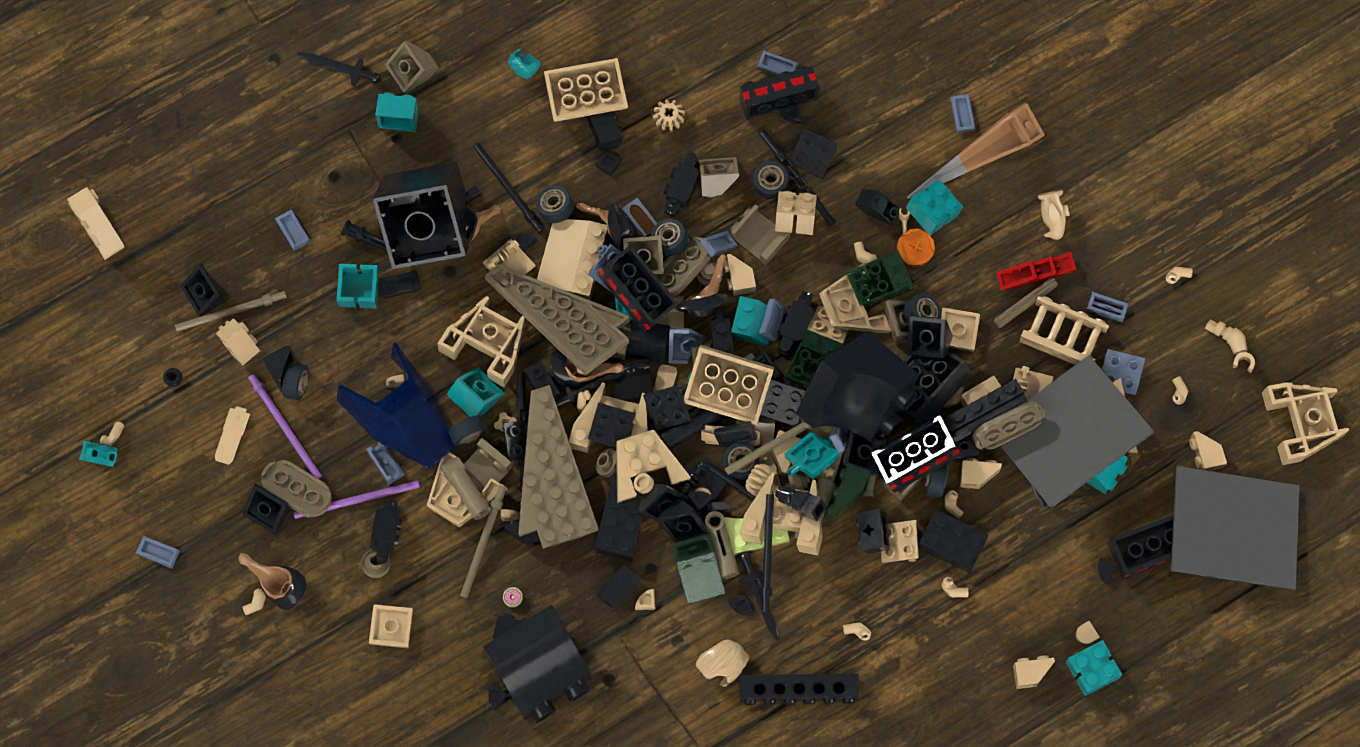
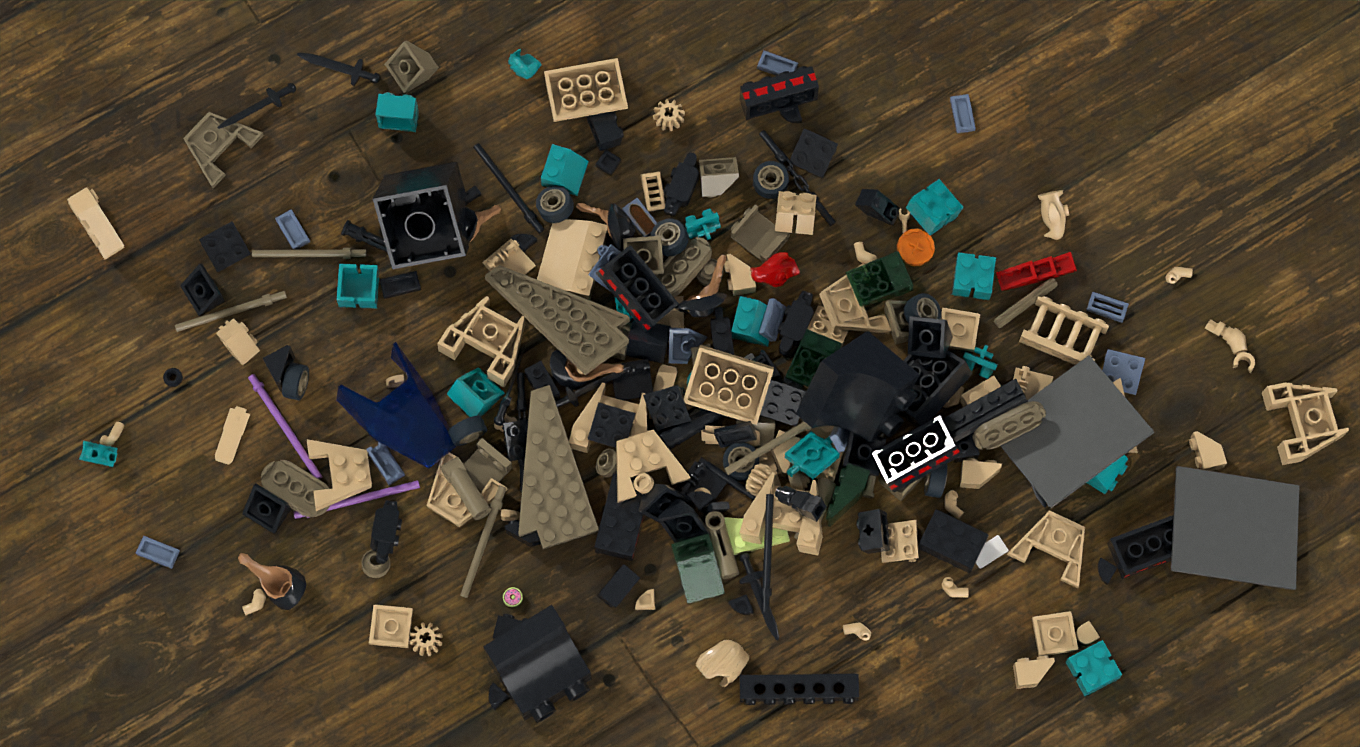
tan arm [577,390,591,414] -> none
sand blue tile [700,231,738,257] -> none
medium nougat plate [907,103,1045,199] -> none
tan arm [1172,376,1188,405] -> none
none -> dark tan wing [183,112,264,189]
none -> black hinge [199,221,250,273]
none -> black sword [217,83,296,129]
none -> dark tan bar [252,248,367,259]
none -> tan wing [307,439,372,511]
none -> tan gear [409,623,443,656]
none -> black sword [494,345,525,426]
none -> teal slope [541,144,589,196]
none -> tan slope [641,172,666,212]
none -> teal hips [685,209,721,240]
none -> red animal [750,252,800,287]
none -> teal piece [952,252,996,300]
none -> teal hips [963,345,998,379]
none -> white sticker [976,535,1009,569]
none -> tan wing [1007,510,1085,588]
none -> tan plate [1032,611,1078,656]

